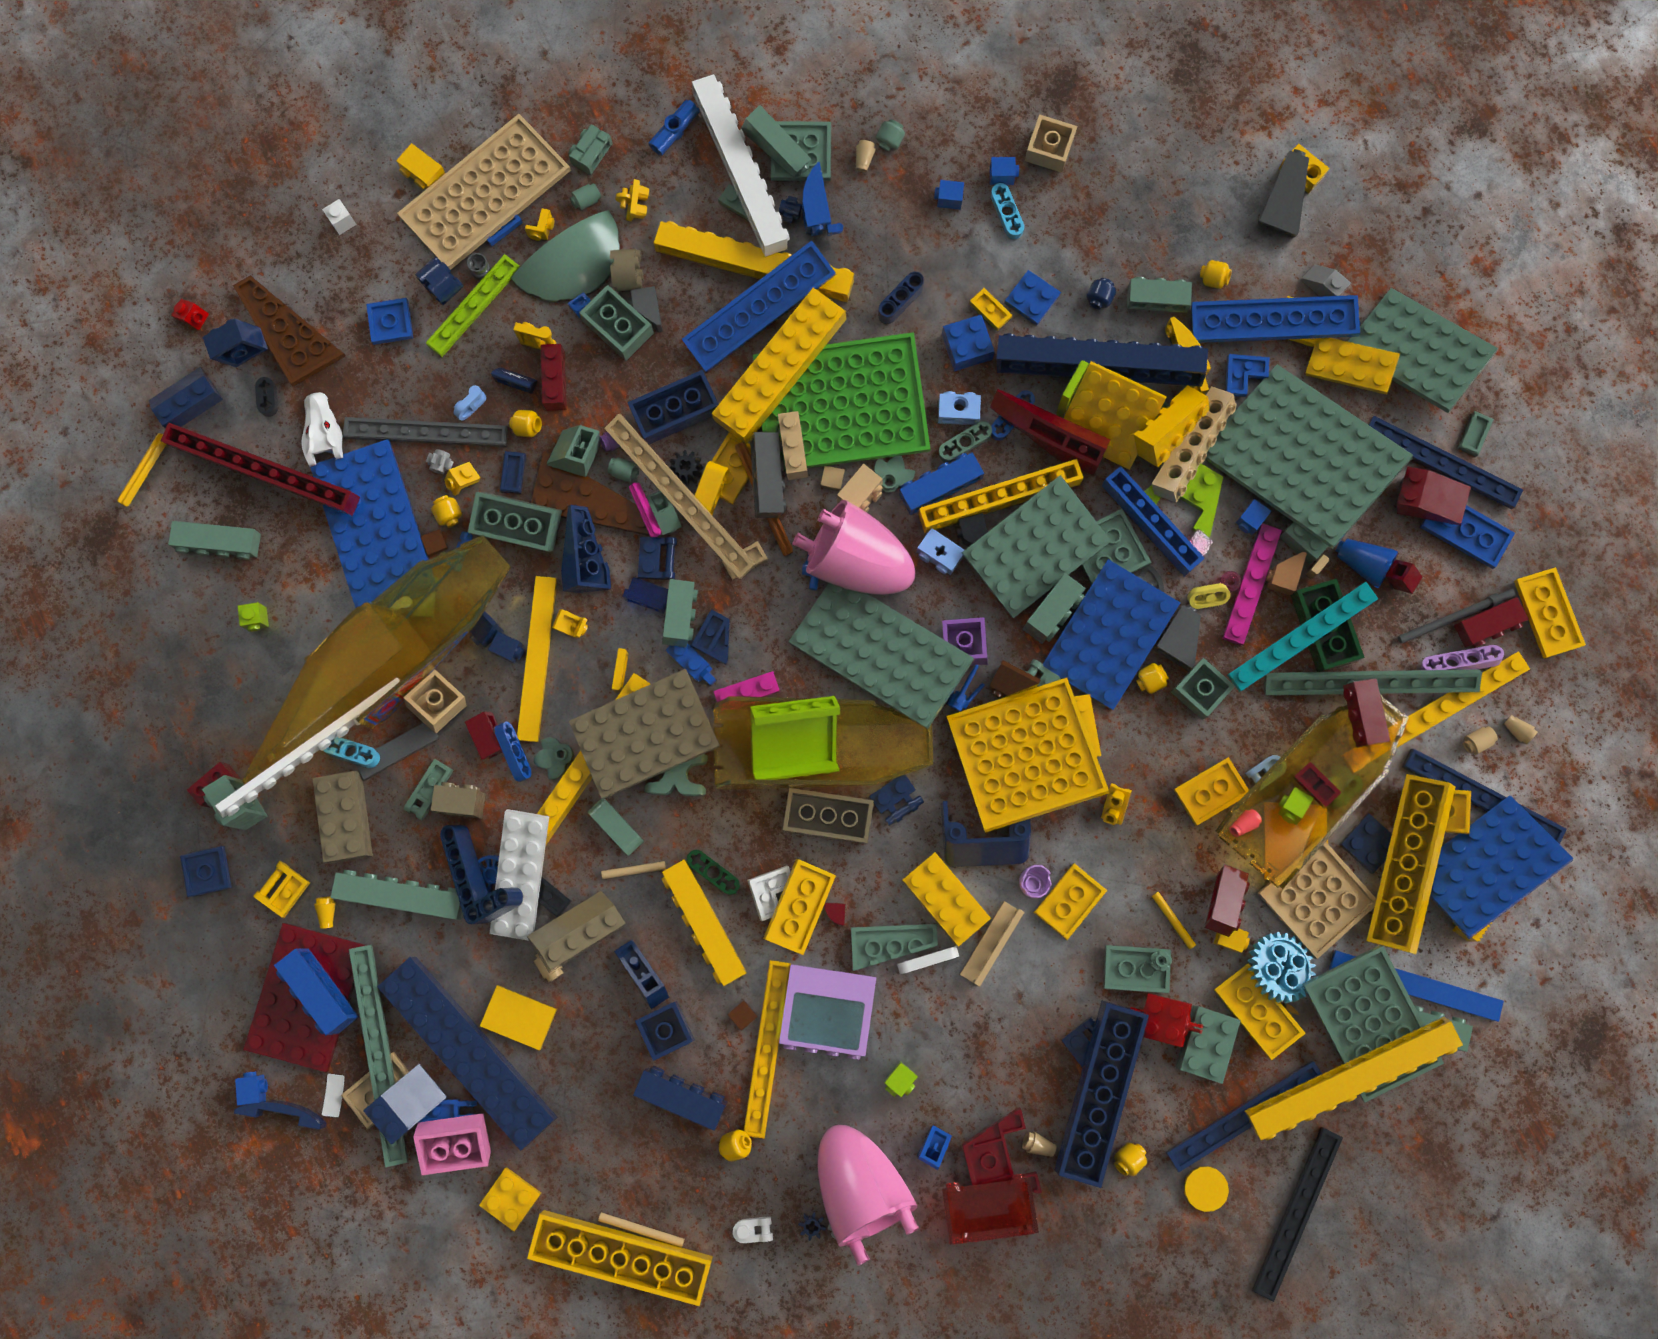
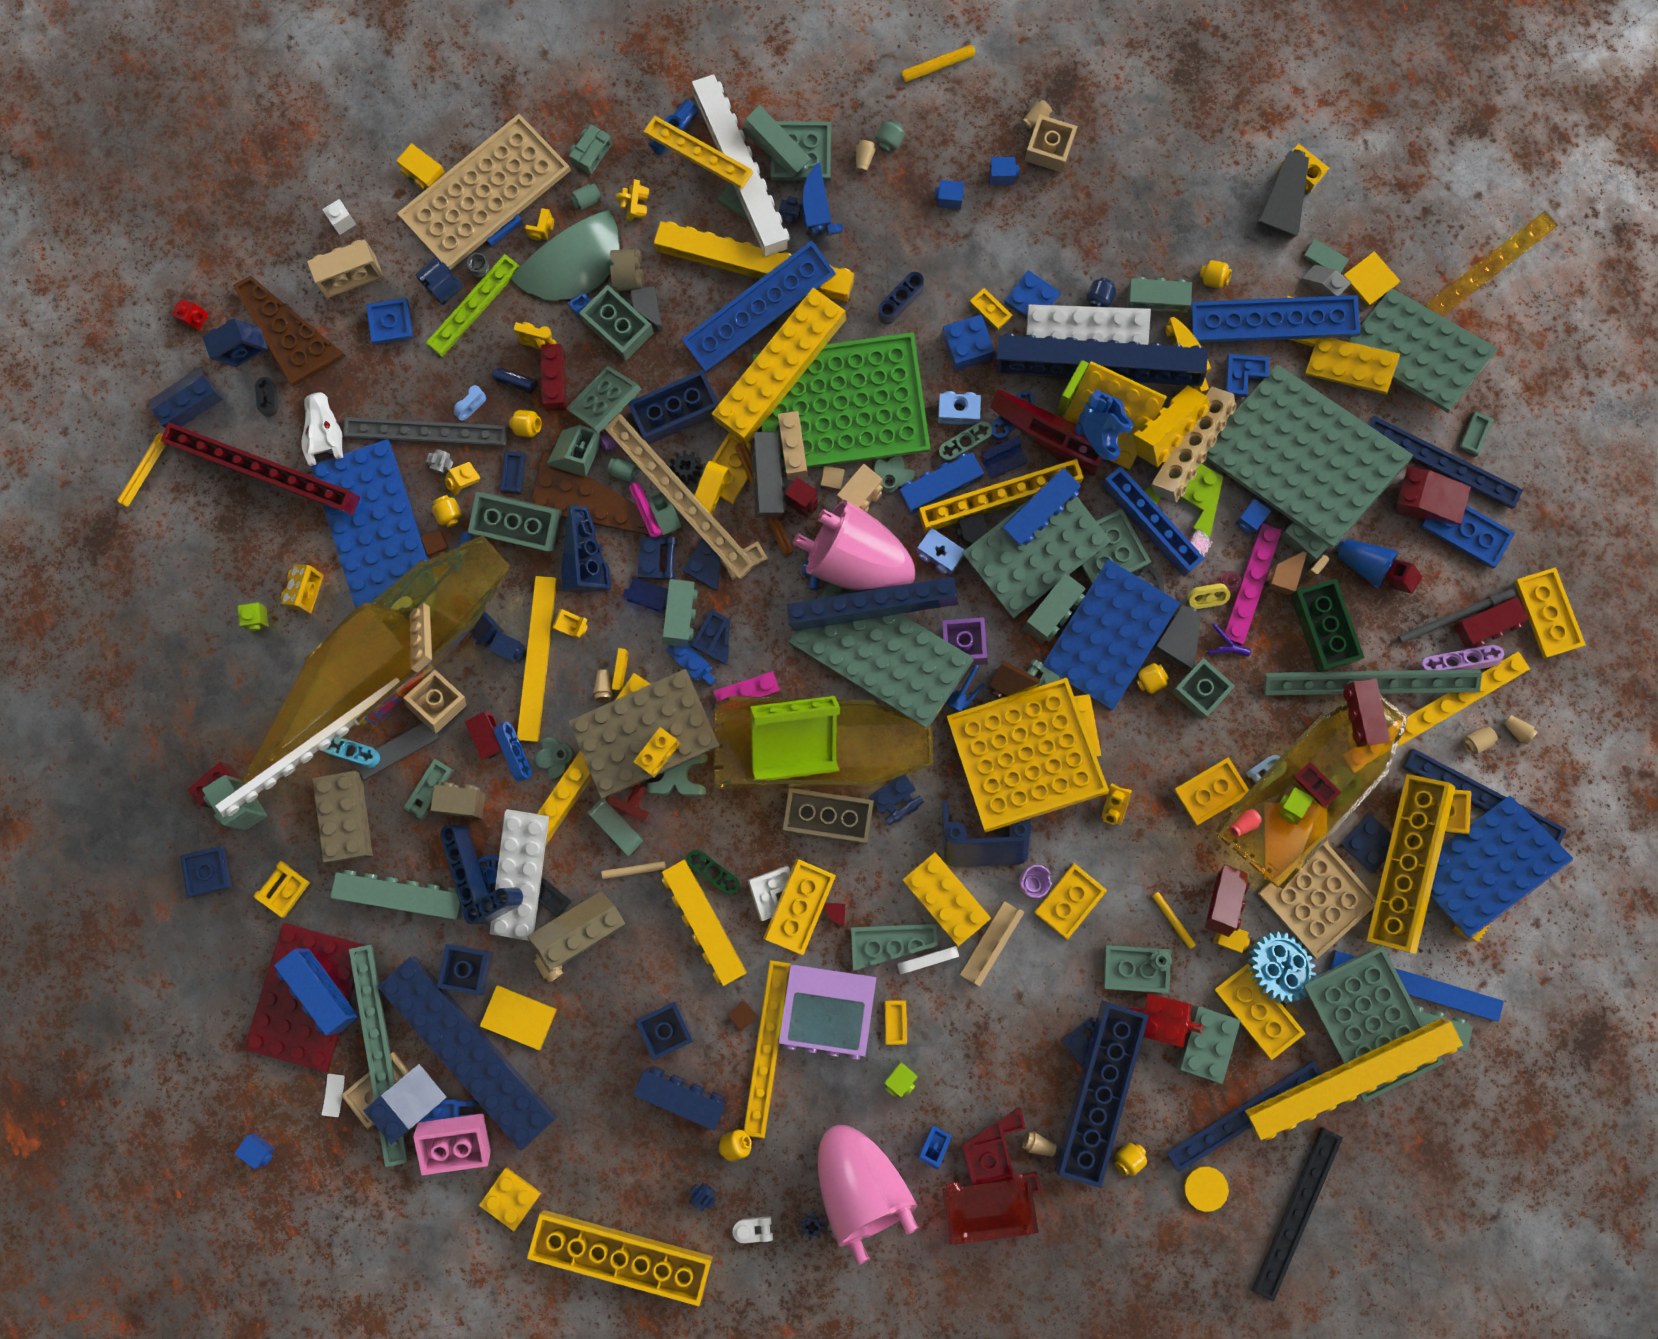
sand green brick [168,521,261,560] -> none
dark blue slope [234,1100,327,1129] -> none
blue brick [235,1071,268,1105] -> none
yellow cone [314,896,336,929] -> none
tan bar [598,1212,685,1248] -> none
dark blue slope [614,940,669,1009] -> none
medium azure beam [991,183,1024,239] -> none
teal plate [1227,582,1379,692] -> none
none -> blue brick [234,1133,275,1169]
none -> yellow slope [281,564,324,614]
none -> tan brick [307,239,384,298]
none -> tan plate [409,603,432,673]
none -> dark blue brick [437,944,493,995]
none -> sand green plate [566,366,641,433]
none -> tan cone [593,670,614,702]
none -> clear red tile [606,784,653,823]
none -> yellow brick [633,727,681,777]
none -> yellow plate [643,115,753,189]
none -> dark blue wing [682,538,721,591]
none -> dark blue gear [689,1182,716,1211]
none -> dark red brick [785,477,819,518]
none -> dark blue brick [787,577,959,631]
none -> yellow tile [884,1000,907,1045]
none -> yellow axle [901,45,975,82]
none -> clear blue panel [980,436,1027,479]
none -> blue brick [1000,468,1081,546]
none -> tan cone [1022,99,1052,129]
none -> white plate [1026,304,1151,345]
none -> blue piece [1075,389,1133,460]
none -> dark purple plant [1207,623,1251,657]
none -> sand green tile [1303,239,1349,273]
none -> yellow tile [1343,251,1401,307]
none -> clear yellow tile [1424,211,1558,317]

